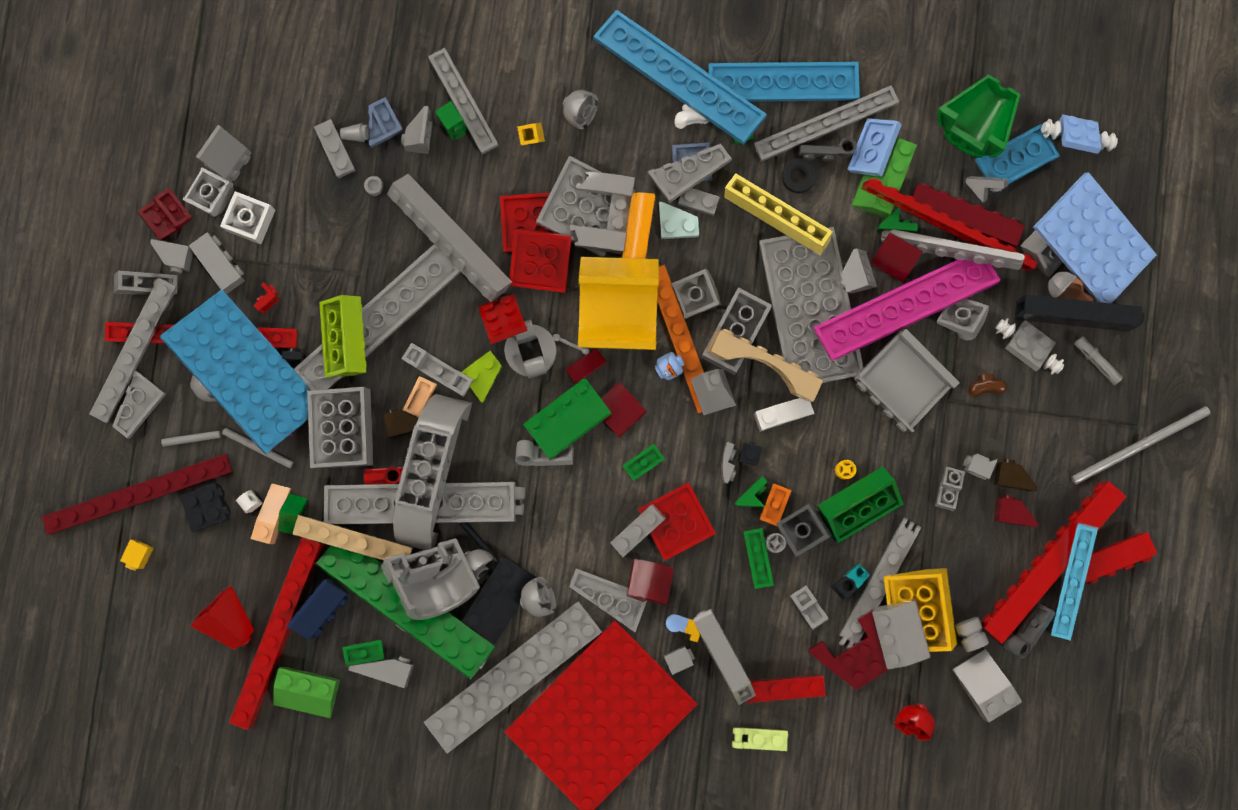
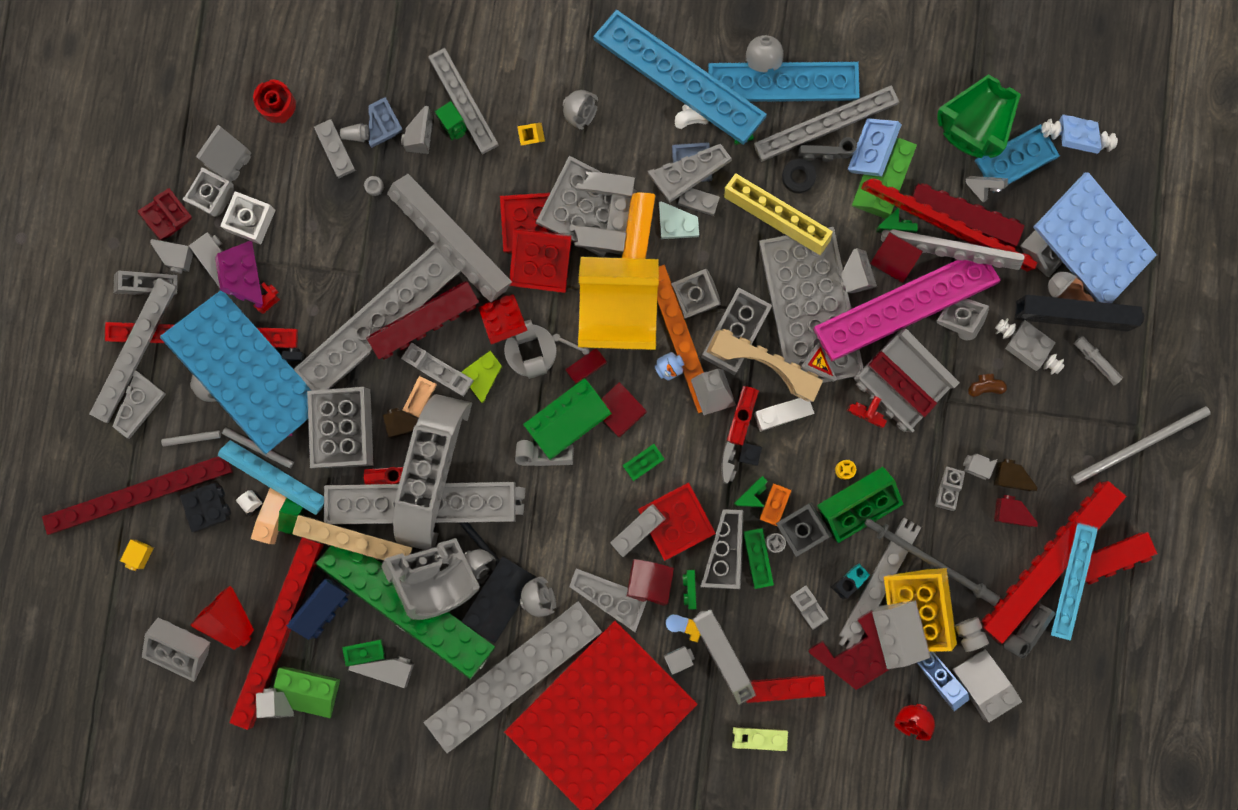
lime slope [319,295,367,378] -> none
none -> light grey slope [142,618,210,682]
none -> magenta wing [215,241,263,308]
none -> medium azure plate [218,440,324,515]
none -> red brick [253,79,296,123]
none -> light grey slope [256,688,294,718]
none -> dark red brick [366,281,479,360]
none -> green plate [683,570,696,610]
none -> light grey wedge [701,509,744,589]
none -> red piece [727,386,759,446]
none -> light grey cylinder [746,35,784,72]
none -> piece [802,342,837,382]
none -> red plate [847,396,887,428]
none -> dark grey bar [865,519,1000,606]
none -> dark red plate [867,351,937,418]
none -> light blue slope [917,652,970,711]

